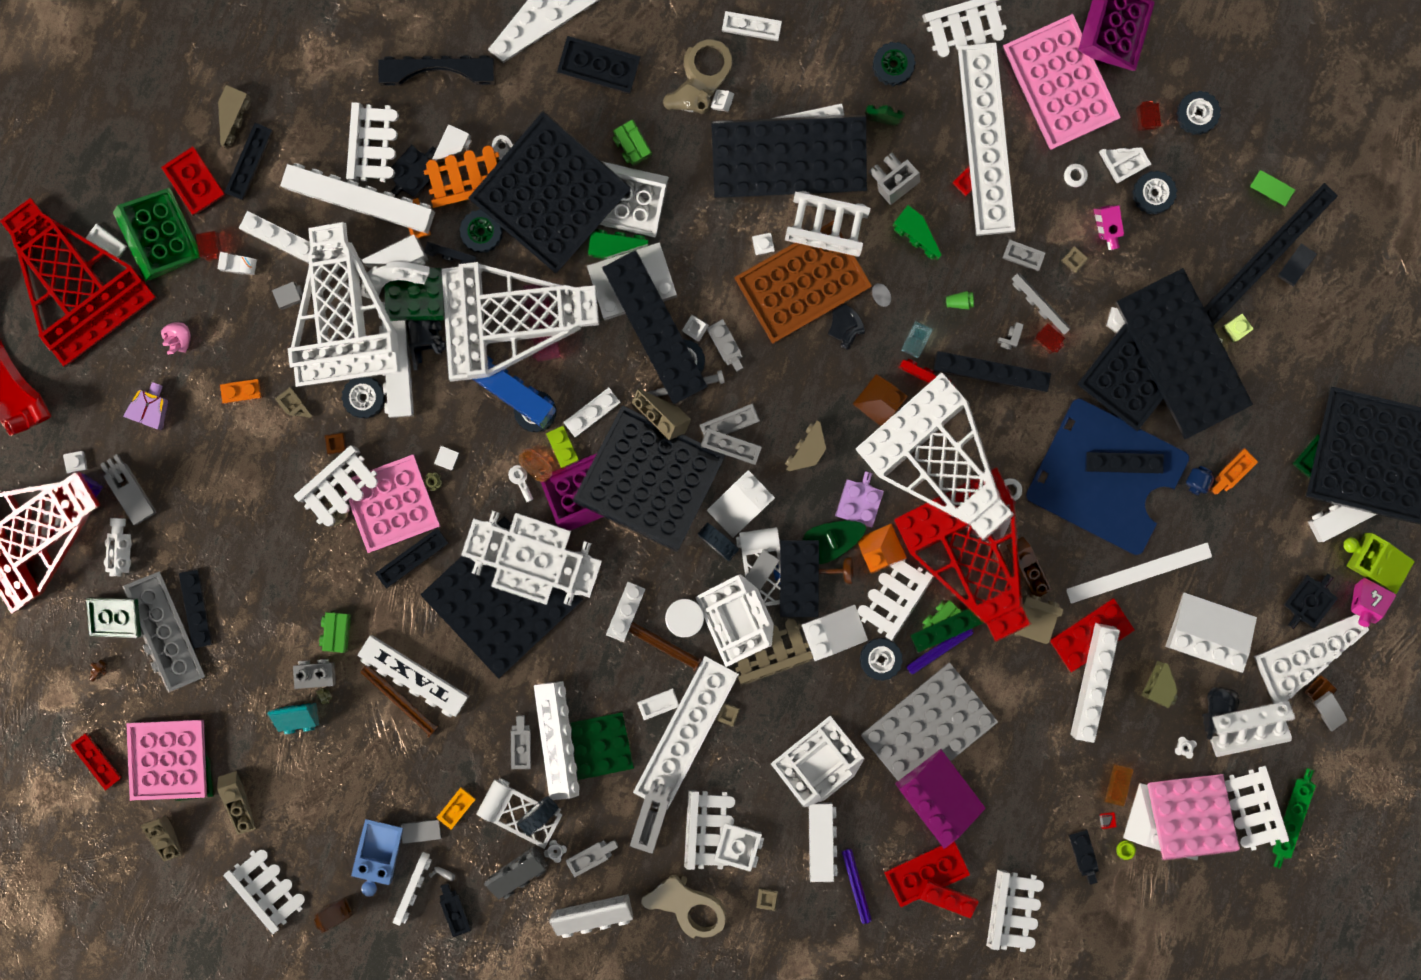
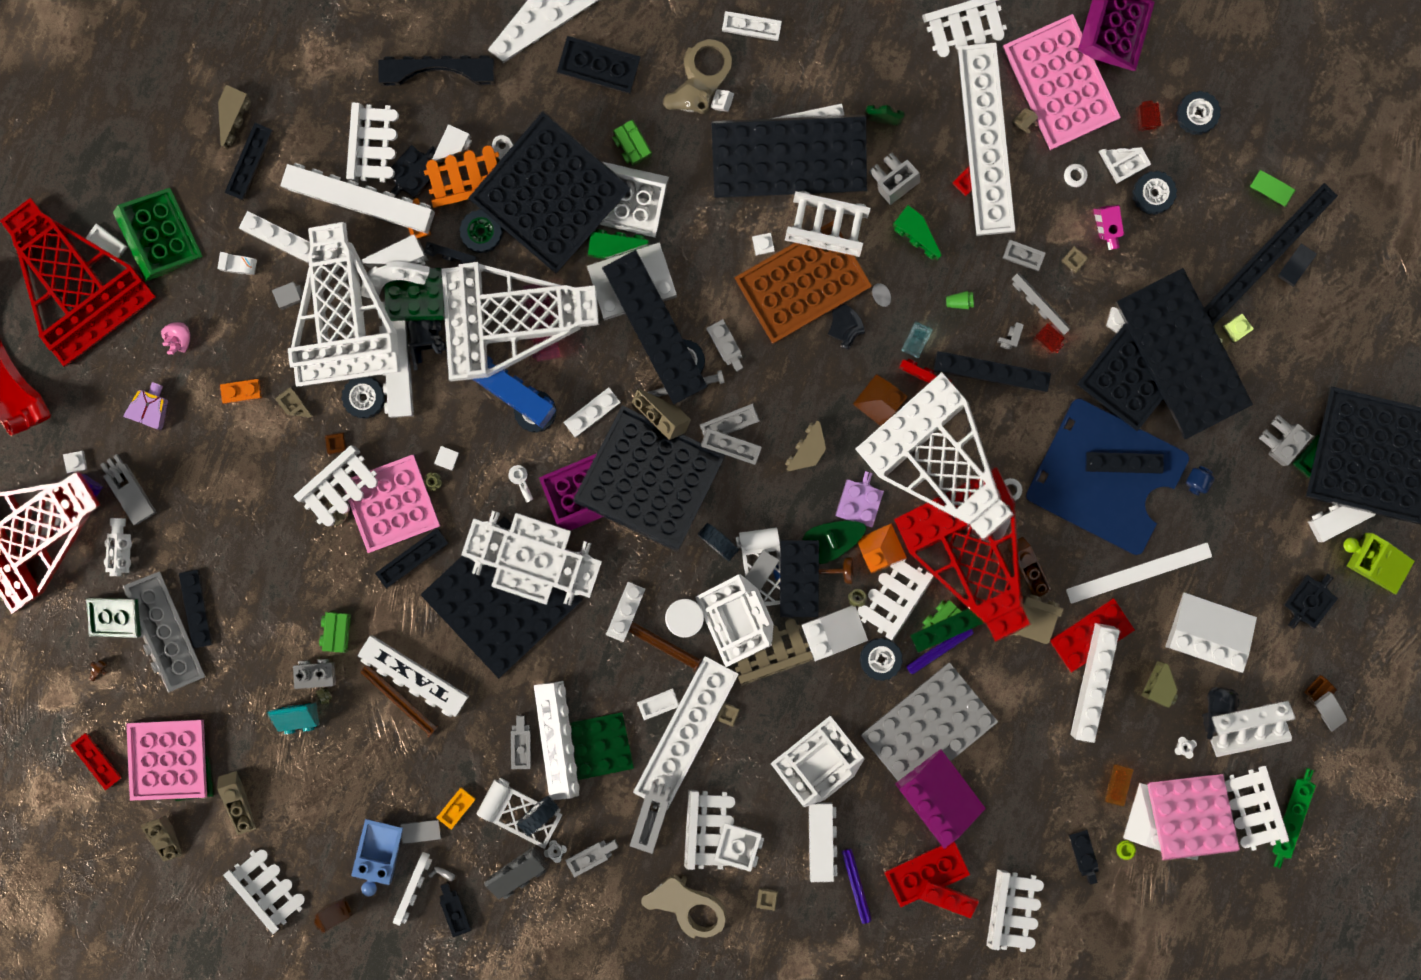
red plate [161,146,225,216] -> none
clear red brick [195,231,222,261] -> none
clear orange plate [519,449,552,482] -> none
lime plate [546,426,579,469] -> none
white slope [550,894,633,938] -> none
white plate [682,315,709,341] -> none
white slope [707,470,775,538] -> none
black wheel [872,42,915,86] -> none
sticker [1100,812,1117,829] -> none
orange hinge [1210,448,1258,495] -> none
white wing [1254,614,1369,704] -> none
dark pink torso [1351,578,1396,627] -> none
none -> olive plate [848,589,867,607]
none -> dark tan tile [1012,108,1038,134]
none -> light grey brick [1258,414,1312,466]

